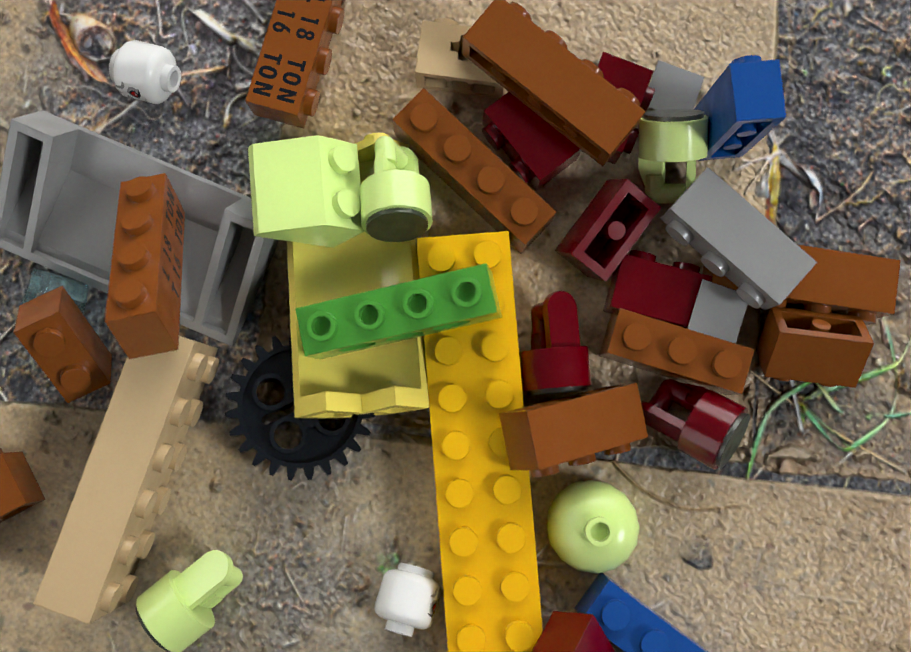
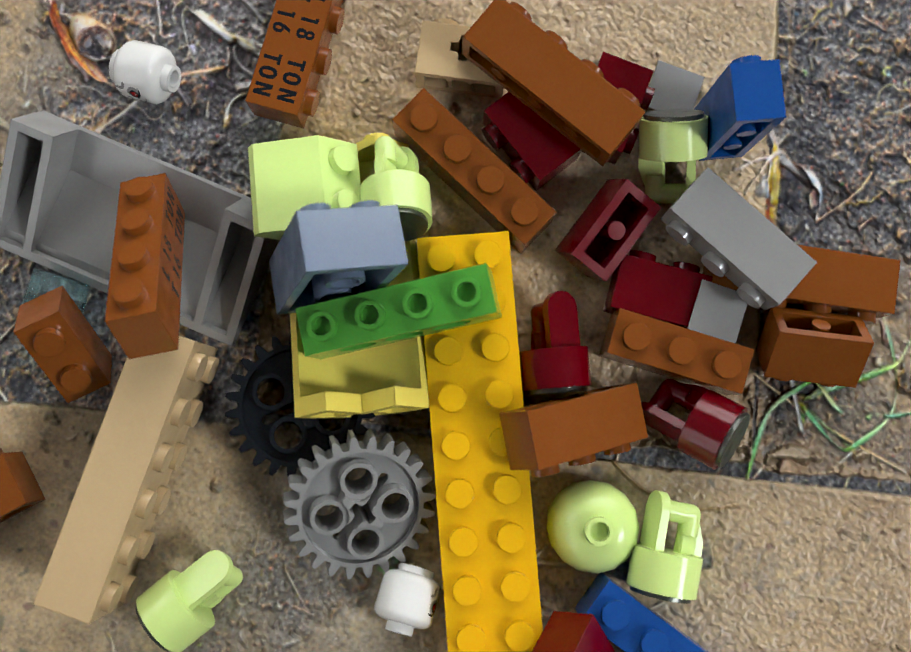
none -> sand blue brick [269,200,408,315]
none -> light grey gear [282,429,436,579]
none -> yellowish green piece [626,490,703,604]

